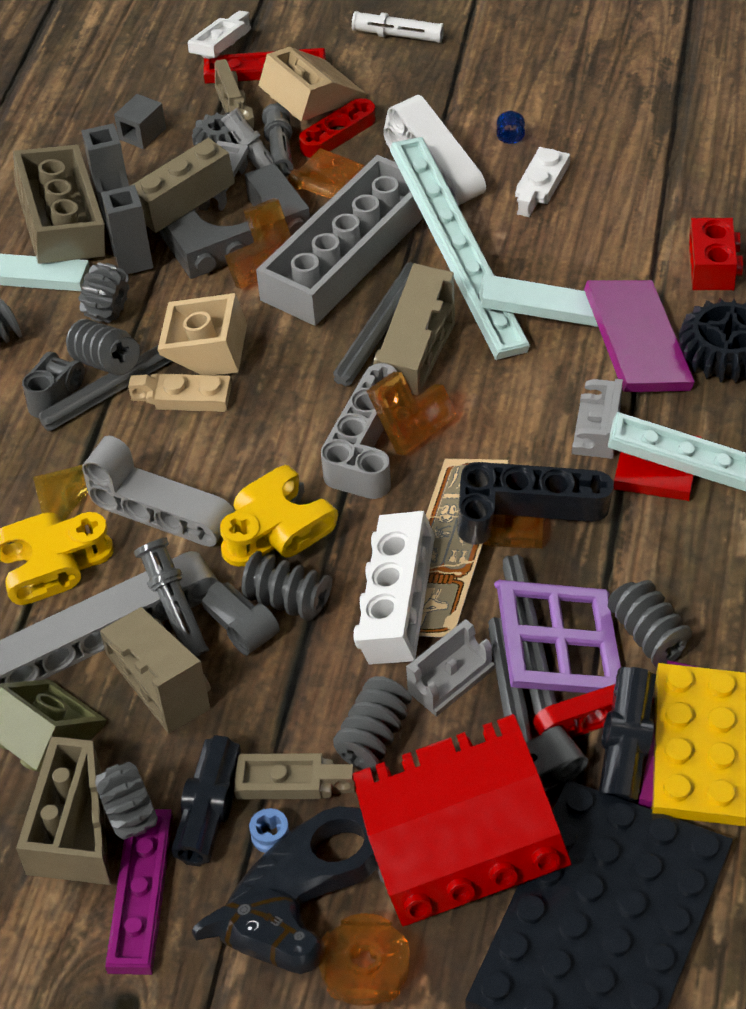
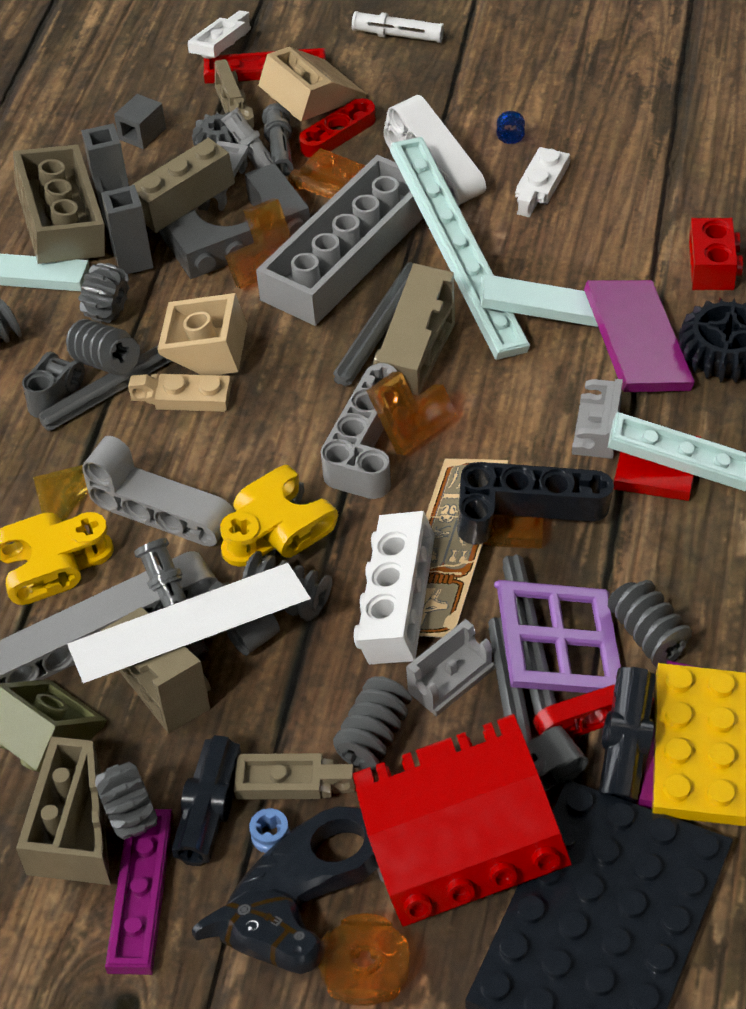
none -> white sticker [67,563,311,683]

